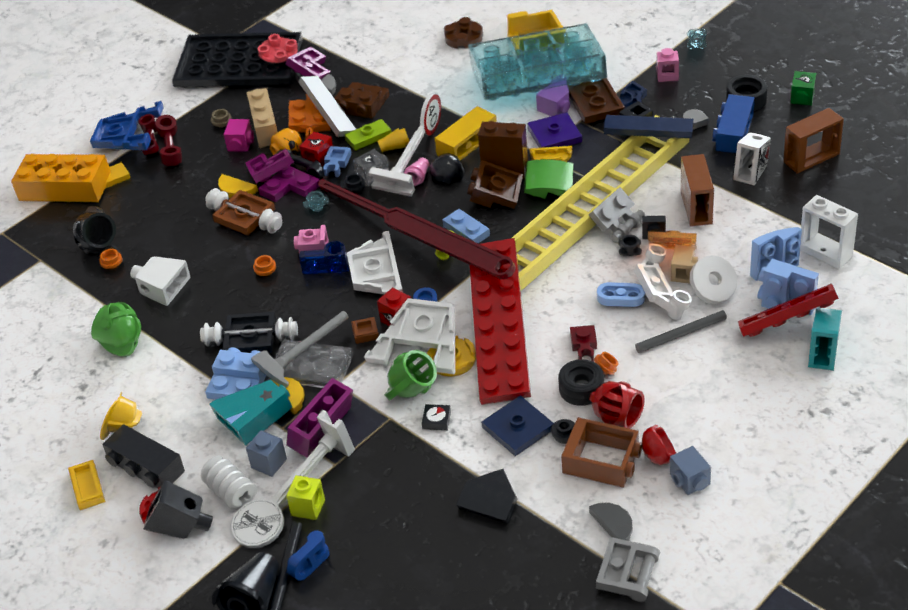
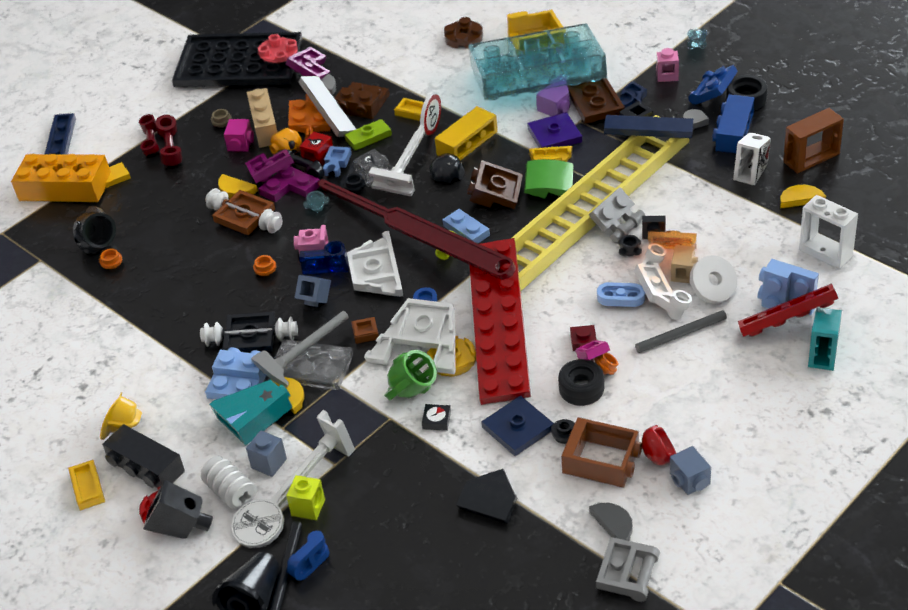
blue wing [90,101,164,150] -> none
bright green helmet [91,302,141,357] -> none
white torso [130,256,191,306] -> none
magenta brick [286,378,353,458] -> none
red brick [377,287,411,327] -> none
yellow cone [378,128,410,152] -> none
bright pink cone [404,158,430,186] -> none
reddish brown brick [478,121,528,179] -> none
red helmet [589,381,645,429] -> none
dark orange brick [680,154,714,226] -> none
light blue slope [750,227,802,281] -> none
green brick [790,71,816,105] -> none
none -> dark blue tile [45,113,76,154]
none -> sand blue brick [295,275,331,307]
none -> yellow tile [394,98,424,121]
none -> dark pink tile [575,340,610,360]
none -> blue plate [688,65,738,105]
none -> yellow tile [780,185,826,208]

